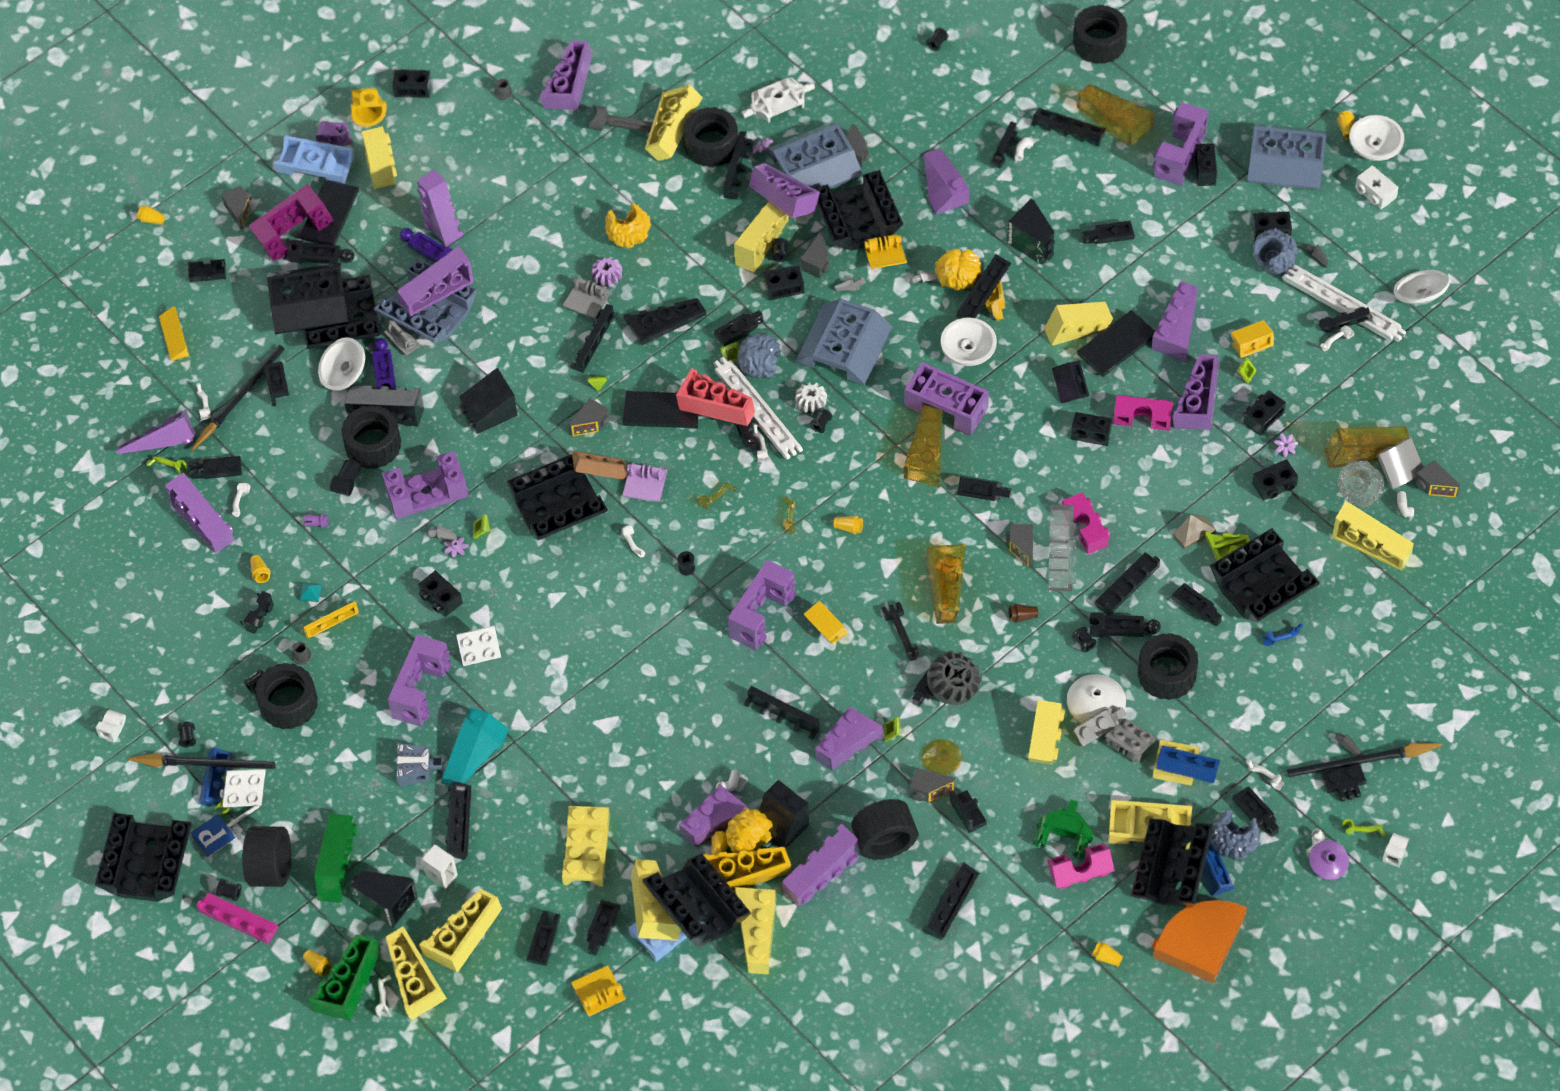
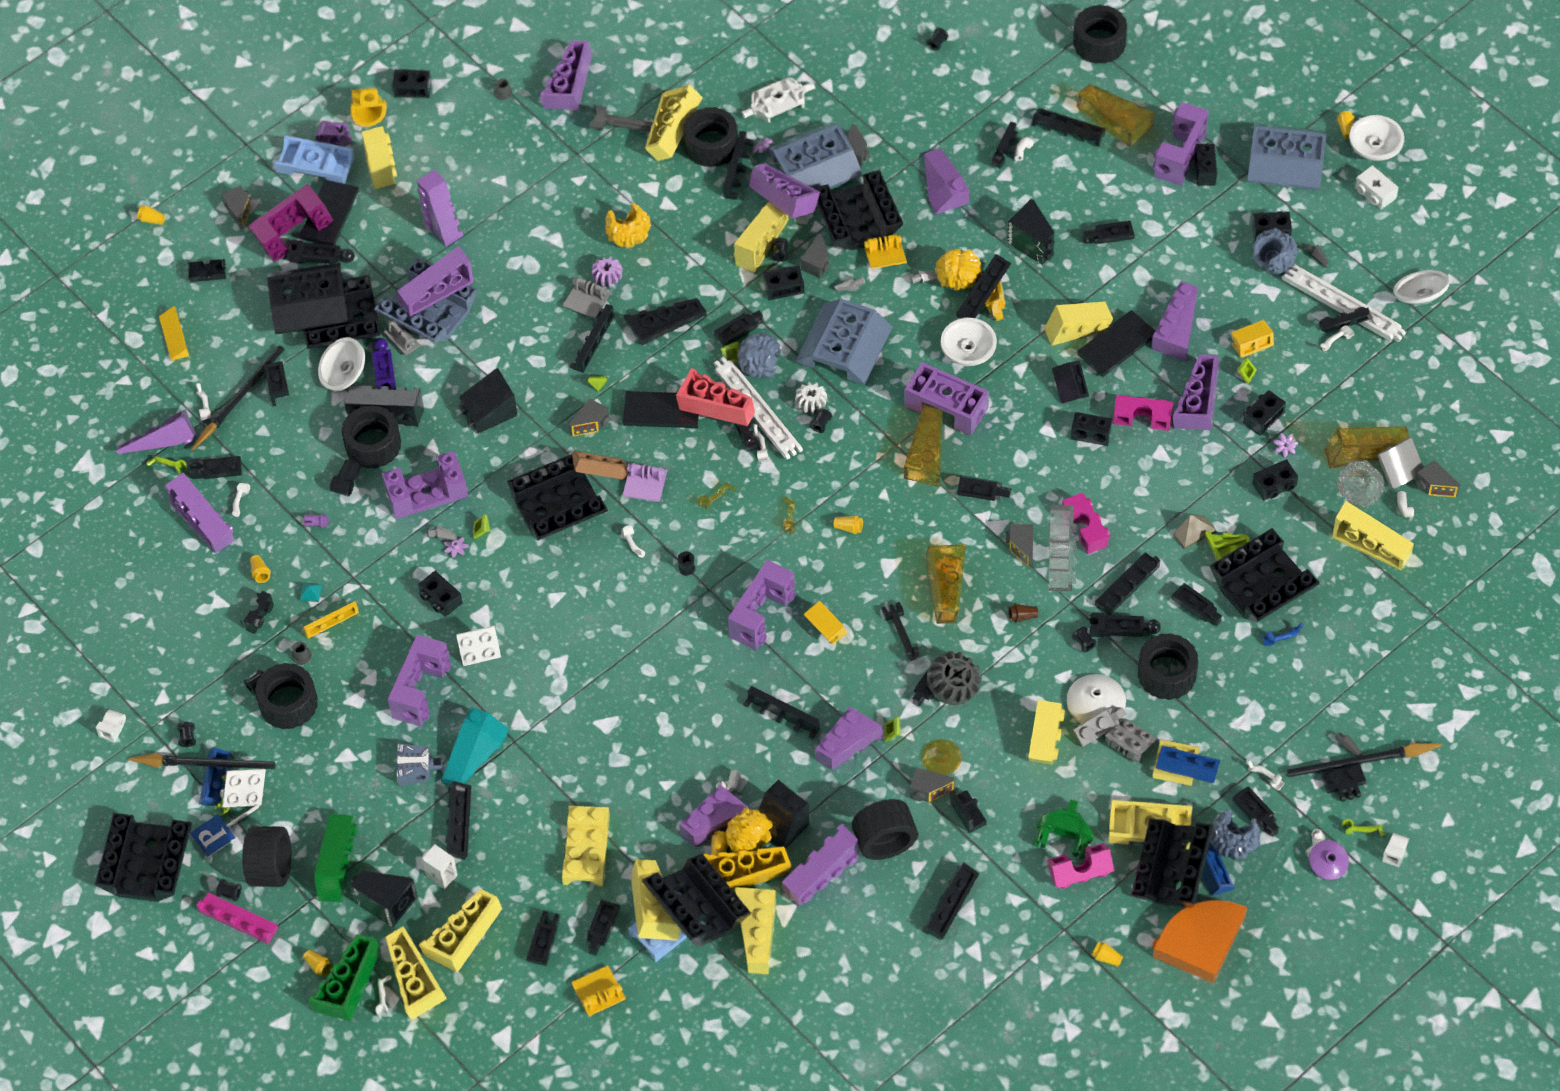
dark purple plate [399,228,453,263] -> none

